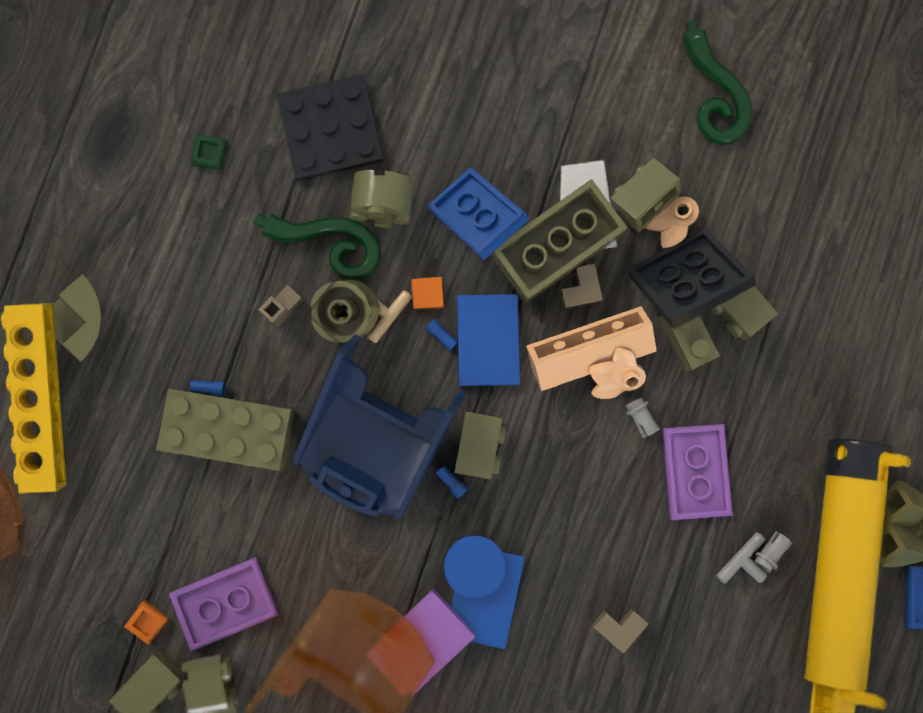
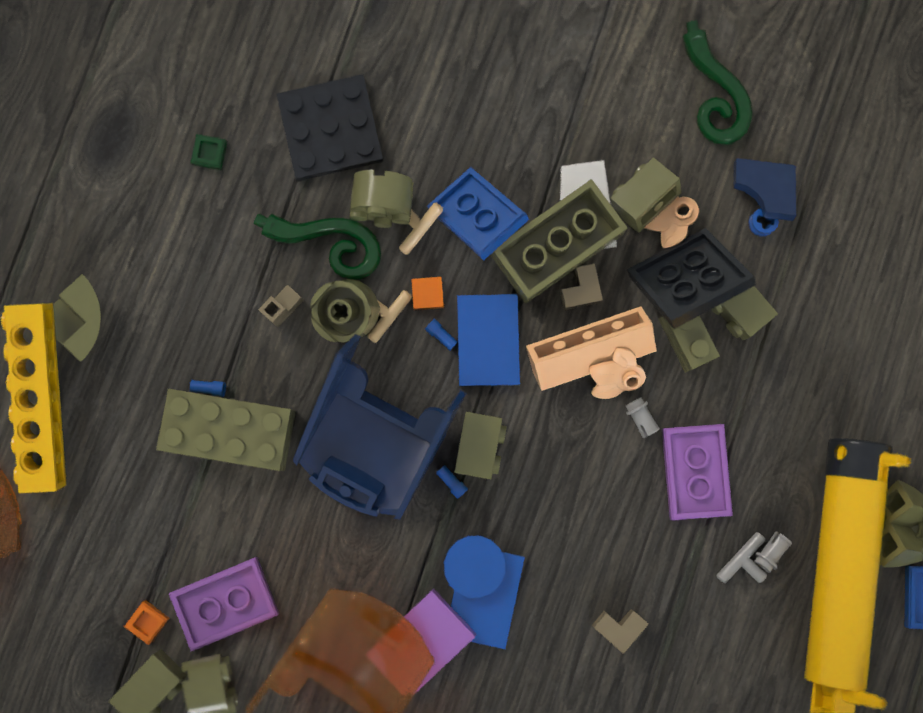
none -> tan piece [399,203,443,254]
none -> dark blue tile [733,158,796,221]
none -> blue bush [749,208,779,236]

